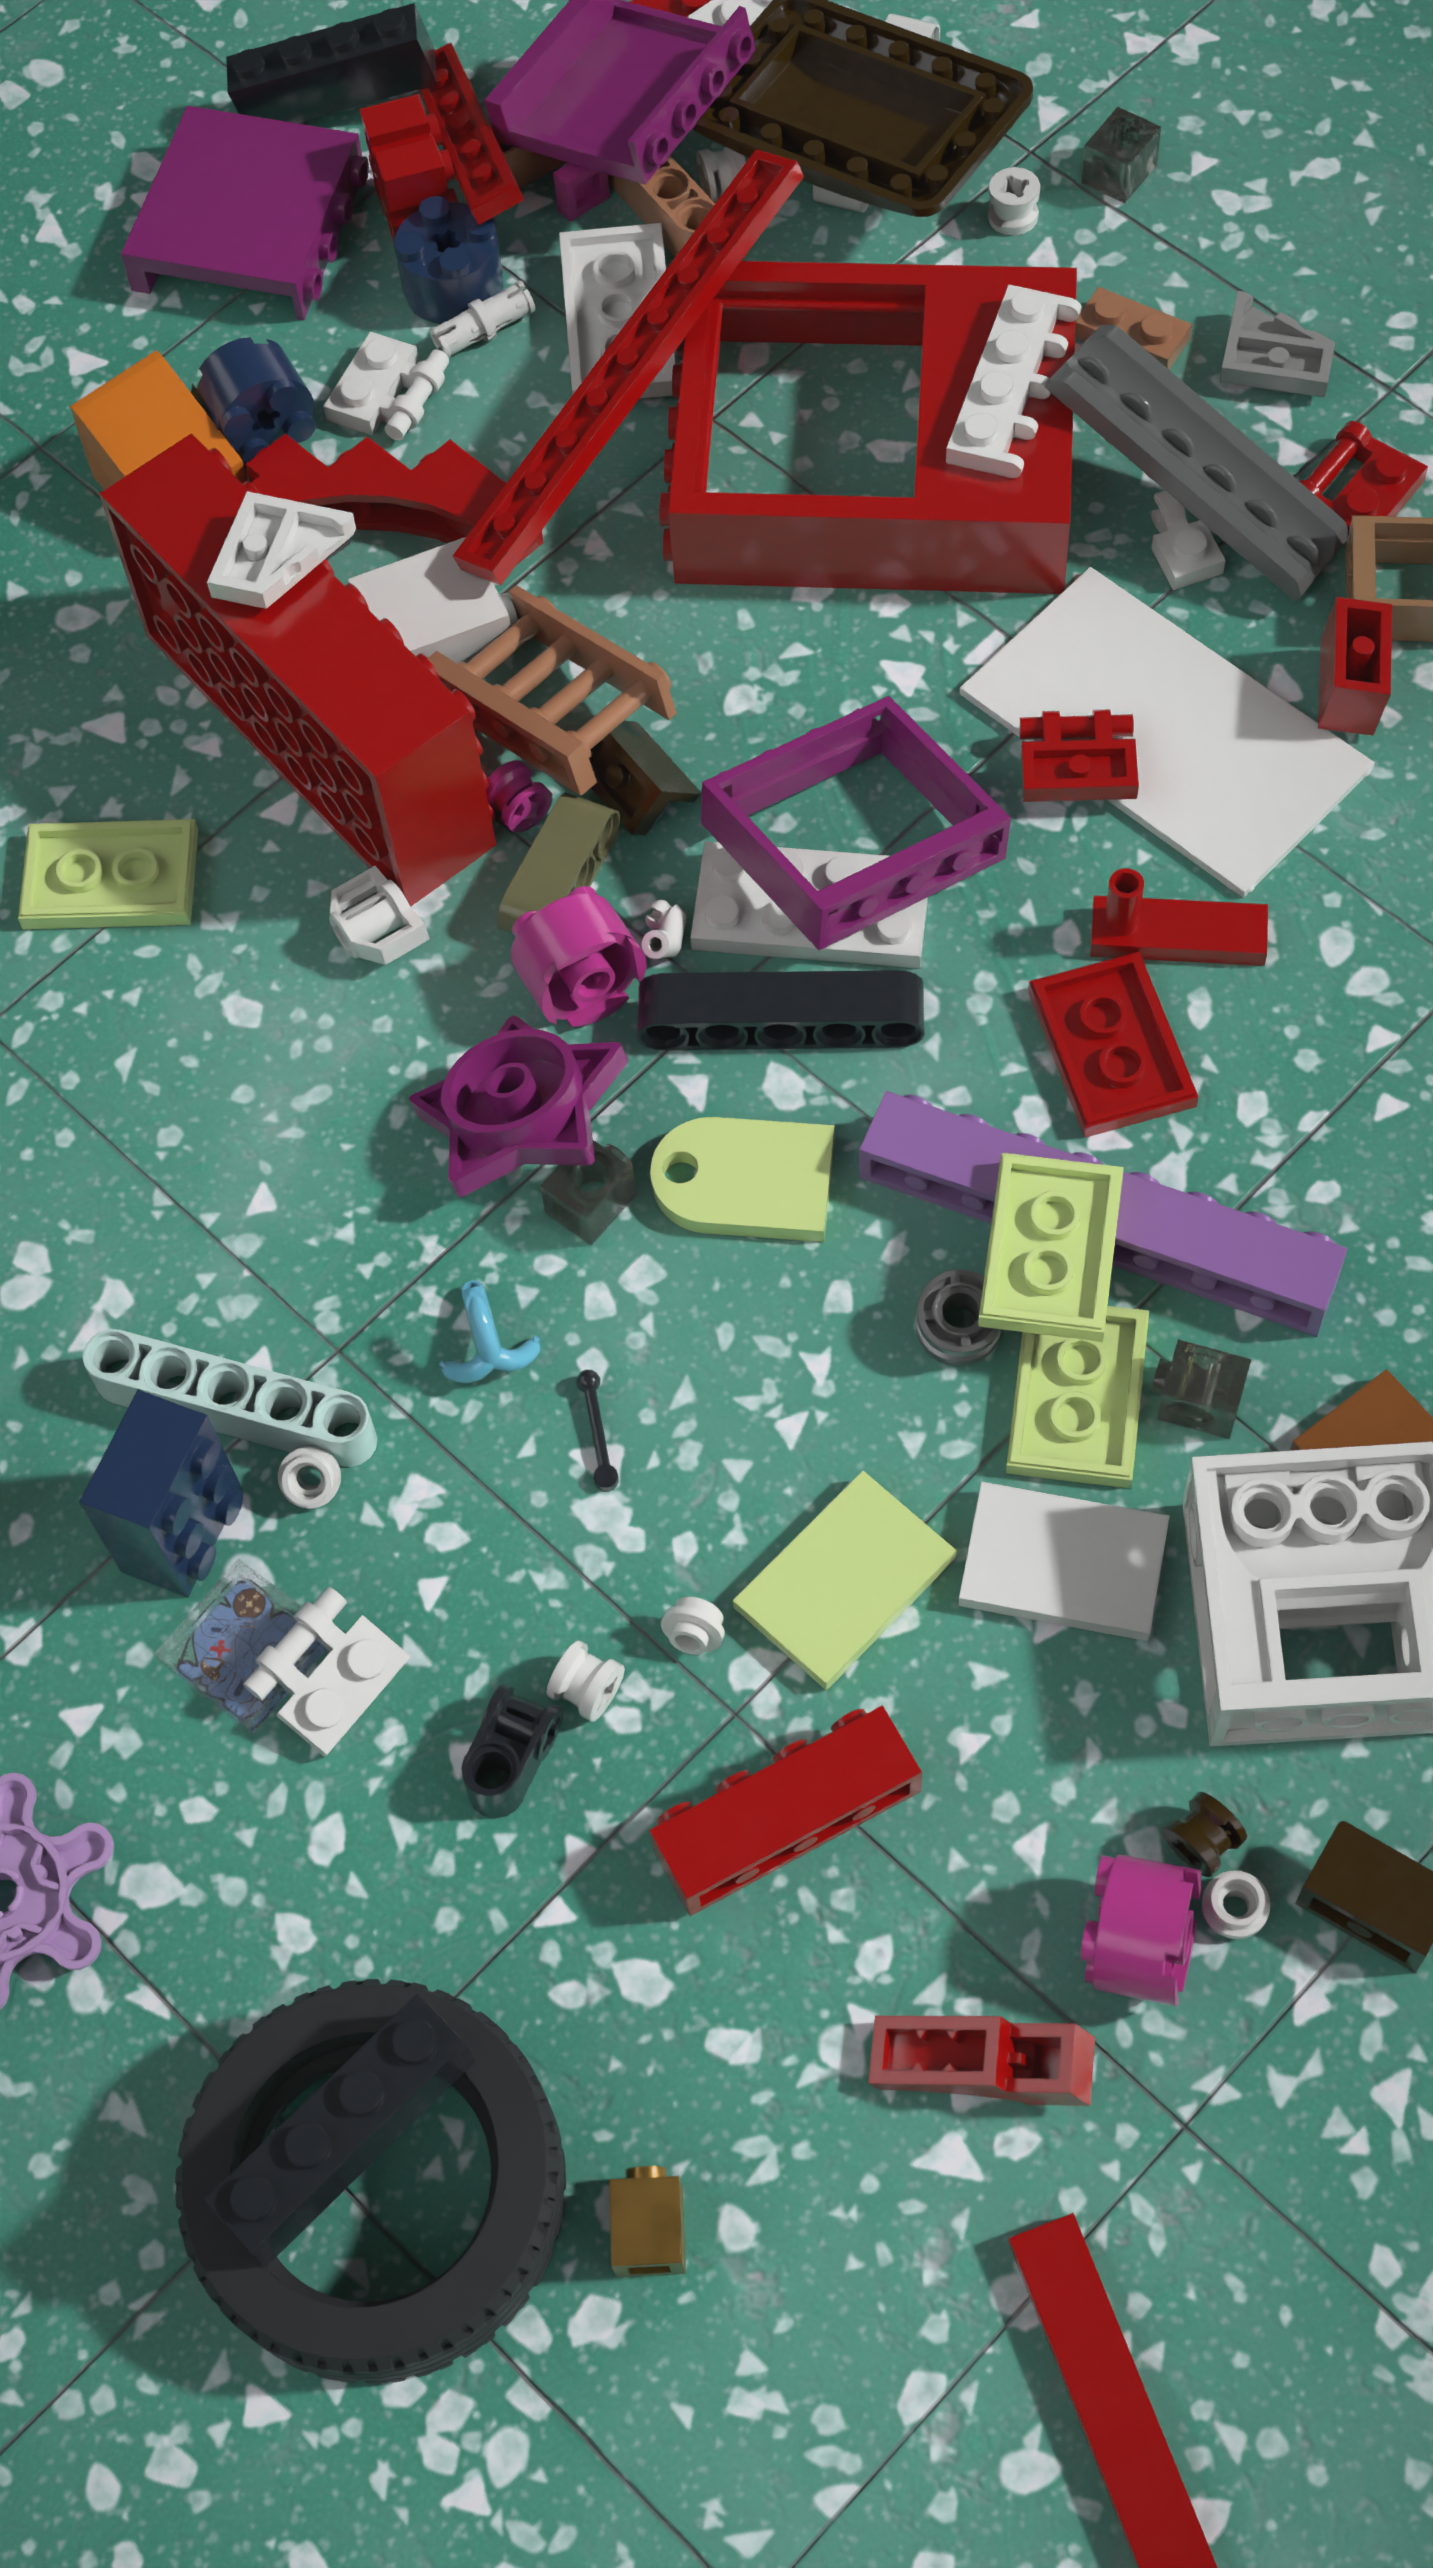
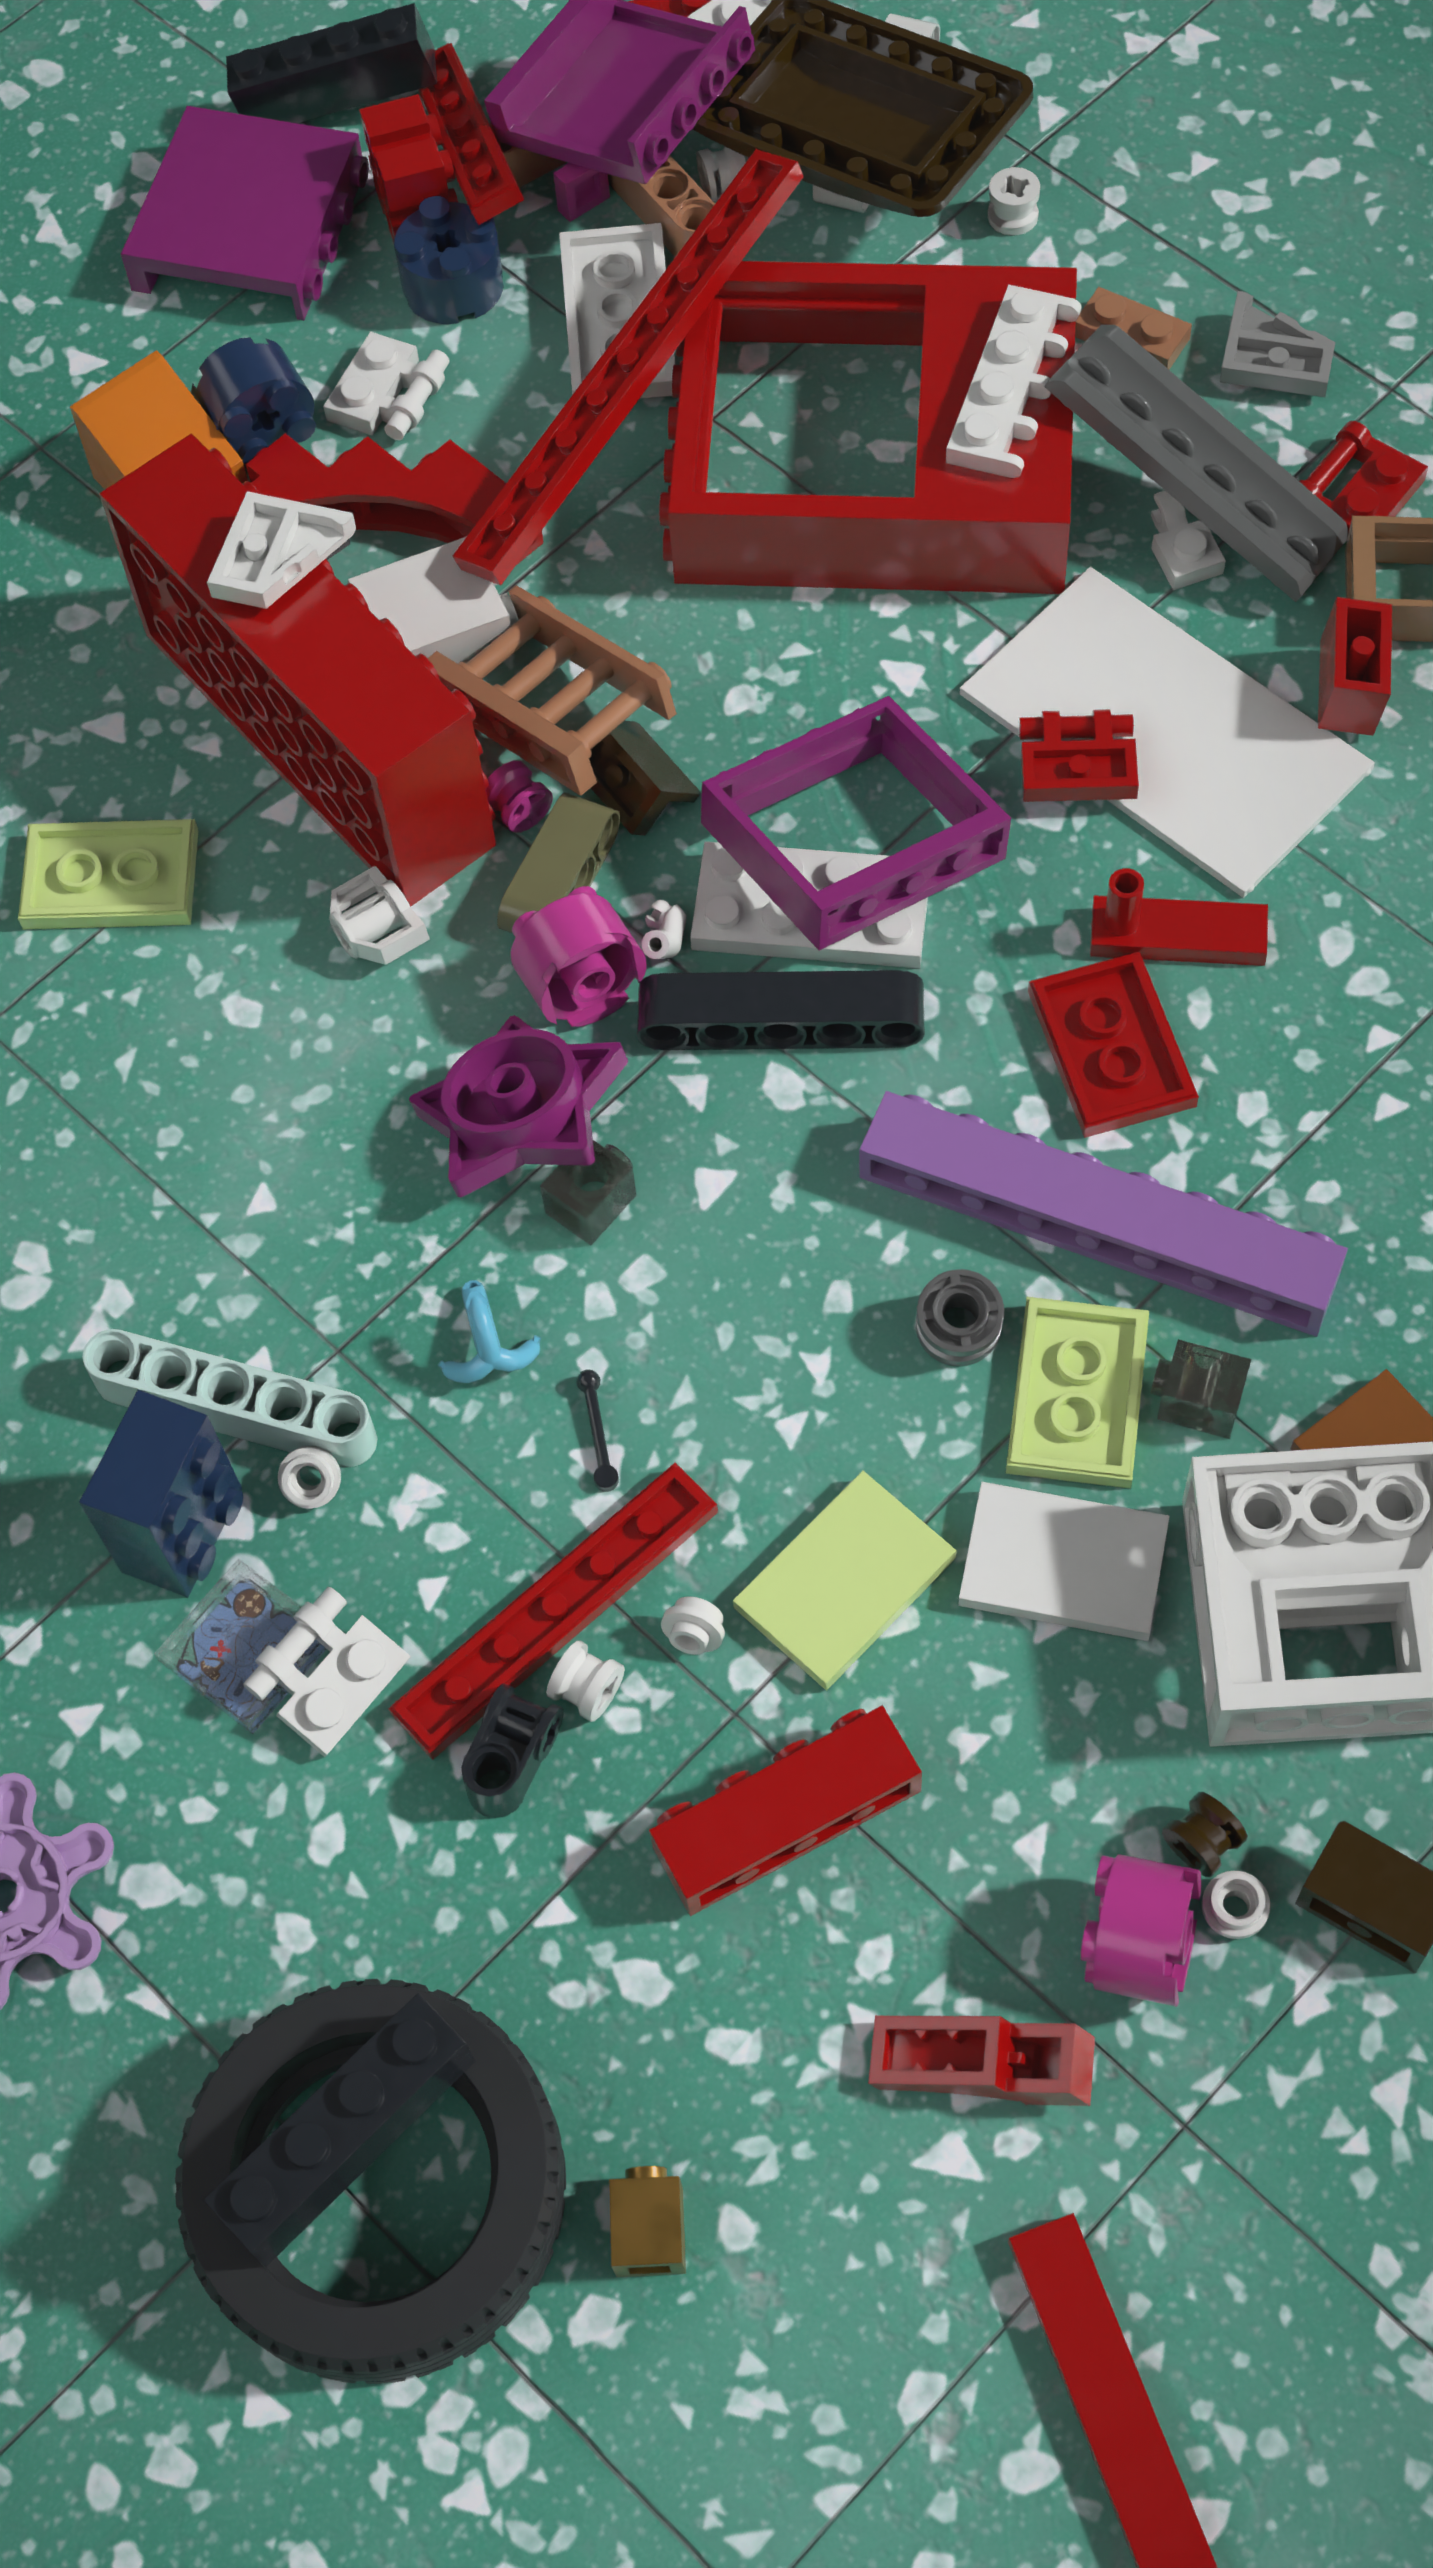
white pin [429,281,536,358] -> none
yellowish green tile [650,1117,835,1242] -> none
yellowish green tile [978,1153,1124,1342] -> none
clear smoke brick [1082,107,1161,204] -> none
none -> red tile [388,1462,718,1760]

